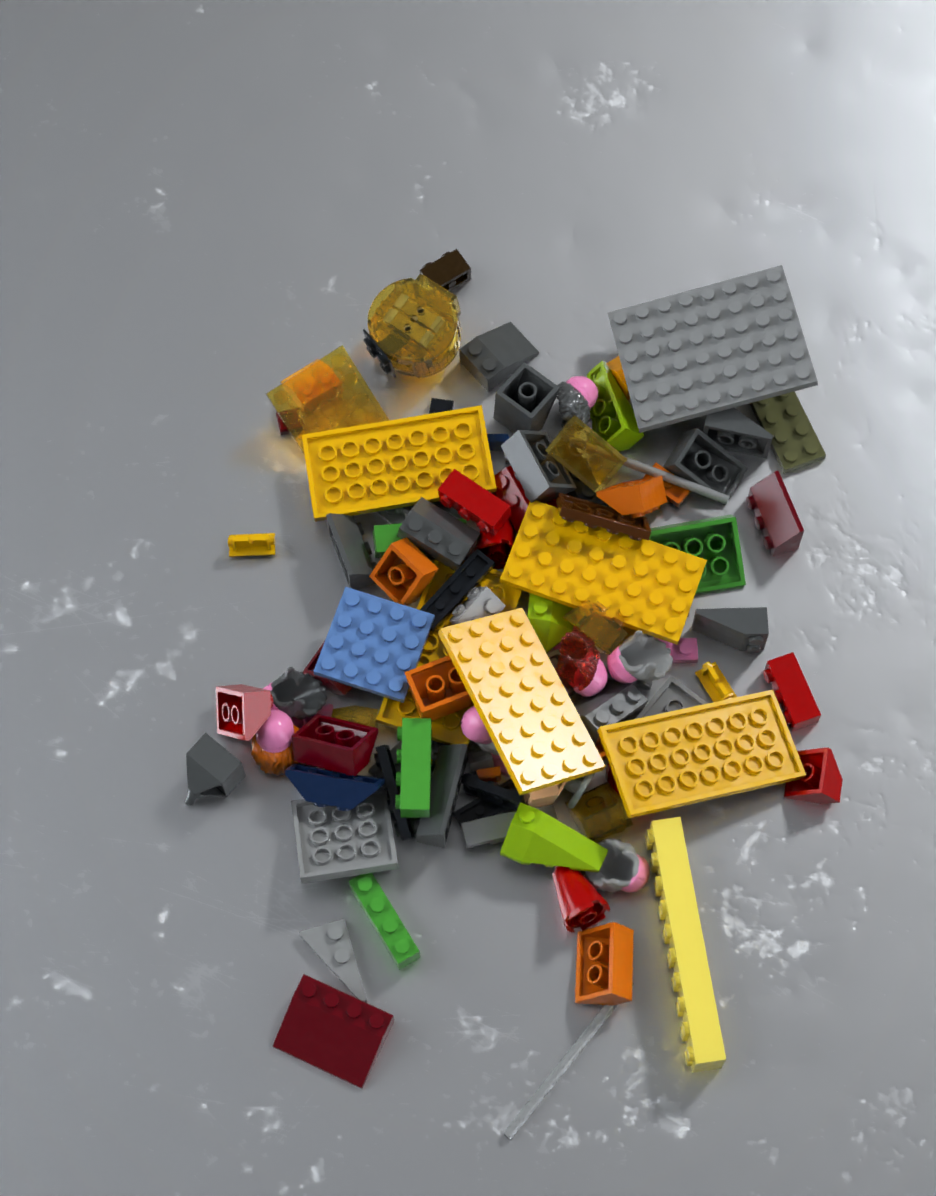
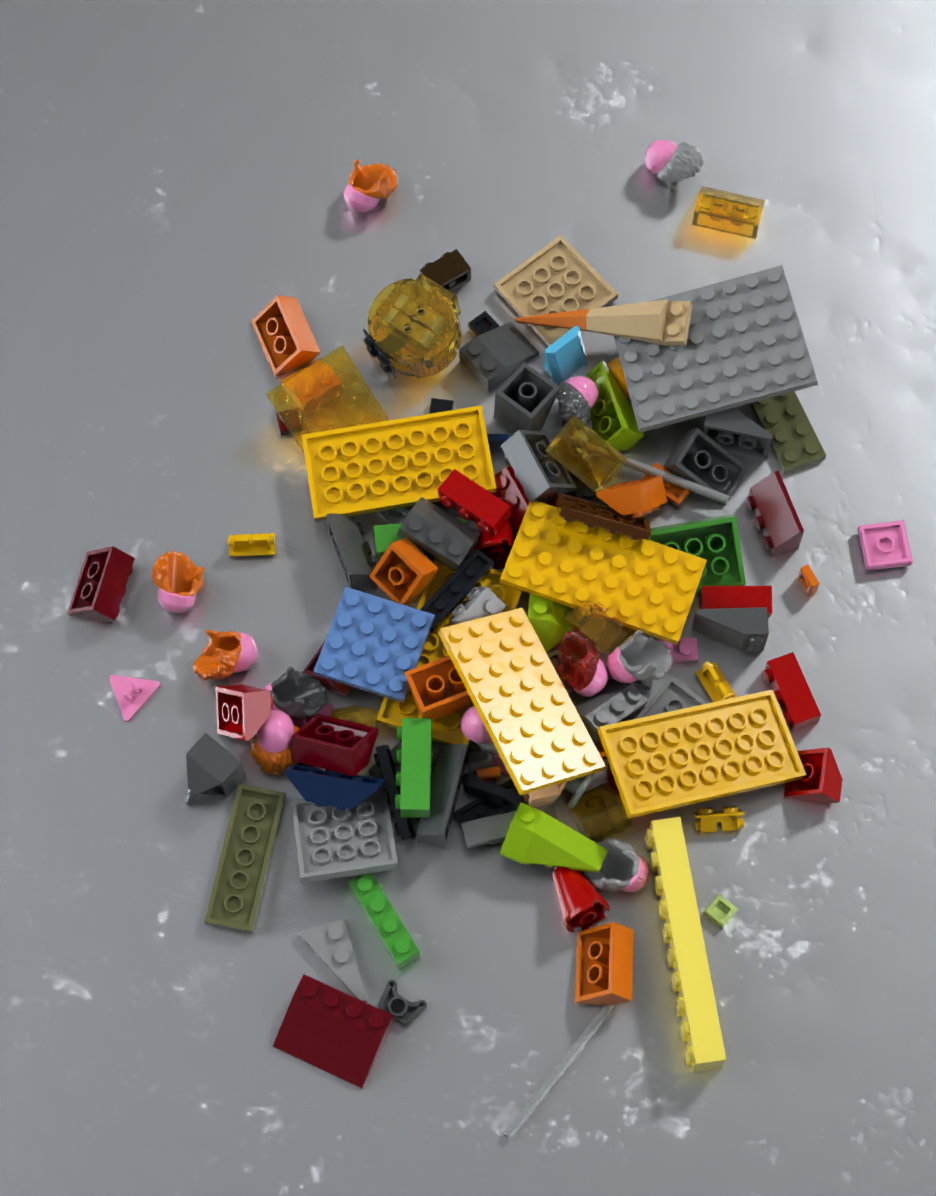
none -> dark red slope [67,546,135,623]
none -> bright pink piece [109,675,160,722]
none -> orange hair [152,550,205,613]
none -> orange hair [193,630,257,681]
none -> olive plate [204,784,286,934]
none -> orange slope [251,295,321,376]
none -> orange hair [344,159,398,213]
none -> dark grey piece [378,980,427,1027]
none -> black plate [468,311,500,336]
none -> tan plate [494,235,618,346]
none -> tan plate [514,299,693,346]
none -> medium azure slope [543,326,588,384]
none -> light grey hair [645,139,704,191]
none -> clear yellow slope [692,186,765,239]
none -> yellow hinge [693,806,744,833]
none -> red brick [699,586,772,617]
none -> yellowish green tile [703,894,738,929]
none -> orange tile [798,564,820,595]
none -> bright pink plate [857,520,913,571]

